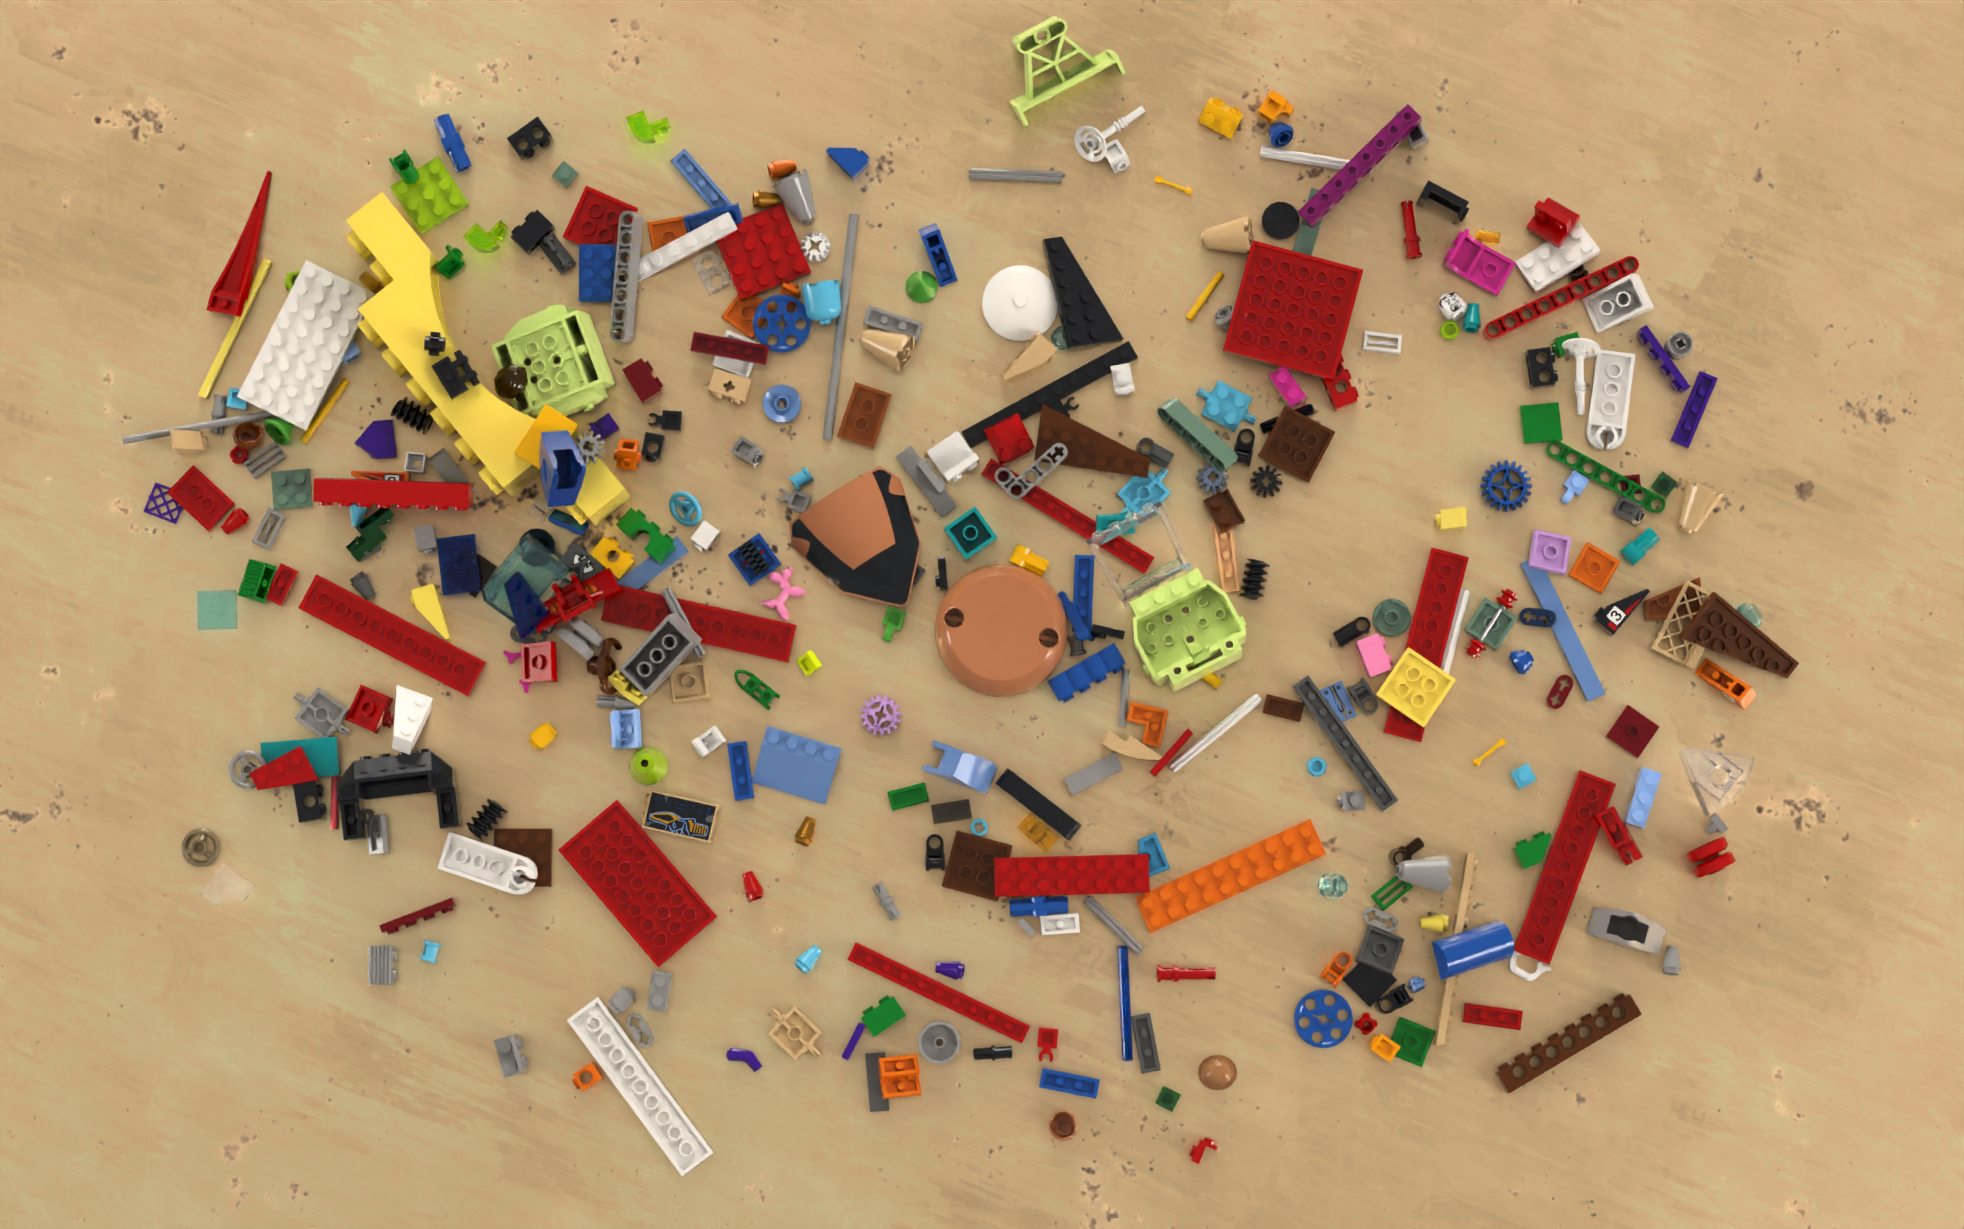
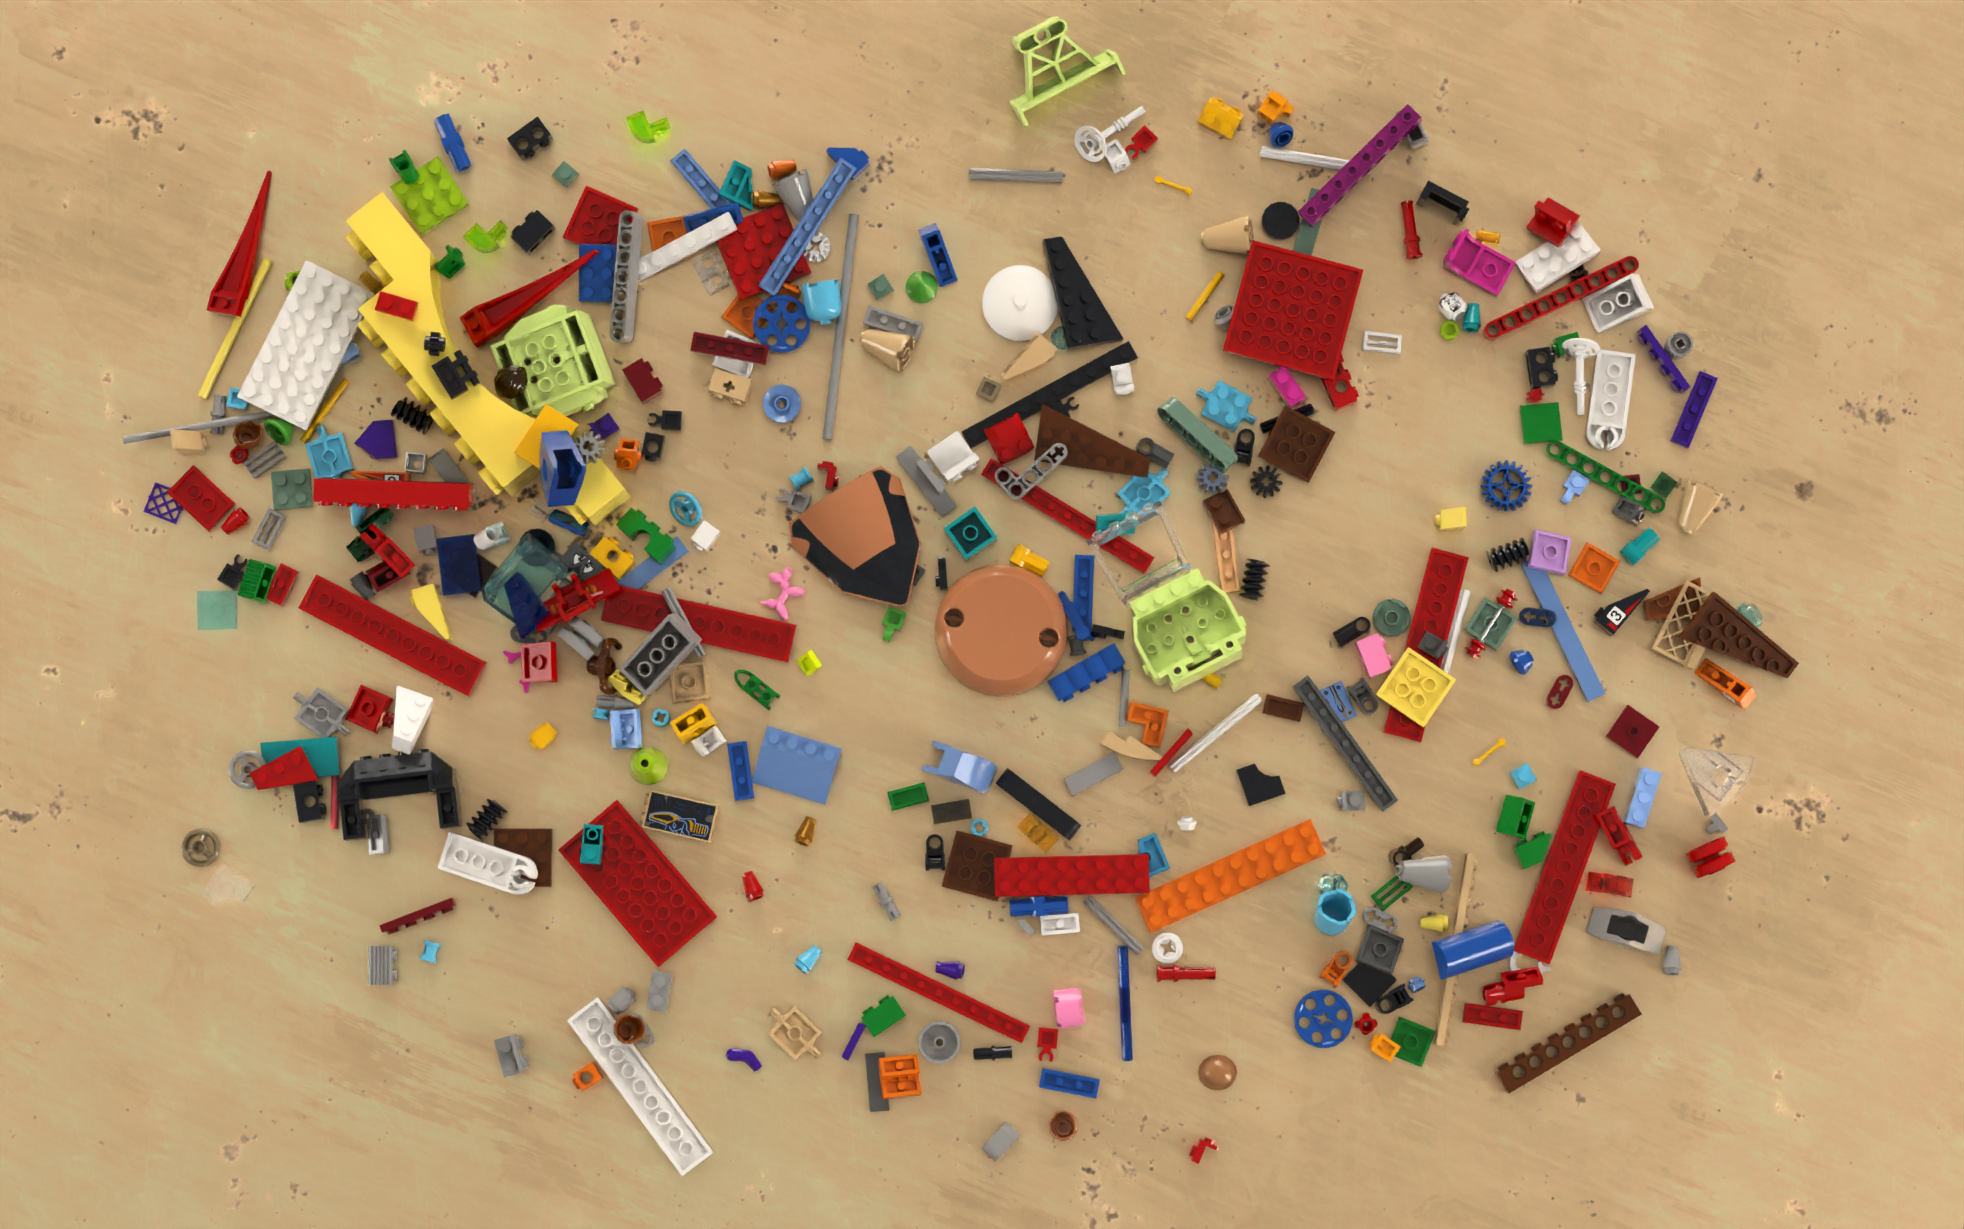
dark grey hinge [539,233,577,275] -> none
blue plate [728,533,781,587] -> none
light grey bracket [731,436,765,467] -> none
dark orange plate [837,382,892,449] -> none
lavender gear [860,694,902,736] -> none
dark grey tile [1131,1013,1161,1074] -> none
clear green plate [1155,1086,1181,1112] -> none
medium azure tile [1307,757,1327,777] -> none
none -> black plate [217,554,248,590]
none -> medium azure plate [305,425,354,478]
none -> red plate [359,523,415,578]
none -> dark red brick [365,562,411,592]
none -> red plate [375,291,418,321]
none -> red plate [459,250,599,348]
none -> white piece [474,522,511,549]
none -> teal slope [580,824,603,865]
none -> medium azure bush [592,708,610,720]
none -> dark orange hair [614,1014,645,1044]
none -> medium azure bush [652,709,670,727]
none -> yellow brick [670,703,717,744]
none -> teal wing [718,160,753,211]
none -> medium blue tile [758,158,857,296]
none -> red bracket [817,461,839,491]
none -> sand green plate [868,274,894,301]
none -> dark tan plate [976,377,1001,402]
none -> light grey beam [981,1122,1020,1161]
none -> bright pink brick [1053,987,1085,1029]
none -> red plate [1125,125,1158,160]
none -> white gear [1152,933,1183,964]
none -> white plate [1177,816,1197,830]
none -> black tile [1236,764,1286,806]
none -> medium azure cylinder [1314,889,1356,935]
none -> dark grey bracket [1417,631,1448,660]
none -> red plate [1482,967,1543,1006]
none -> black piece [1486,538,1529,572]
none -> green brick [1496,795,1535,840]
none -> red plate [1526,388,1545,403]
none -> clear red brick [1586,872,1634,898]

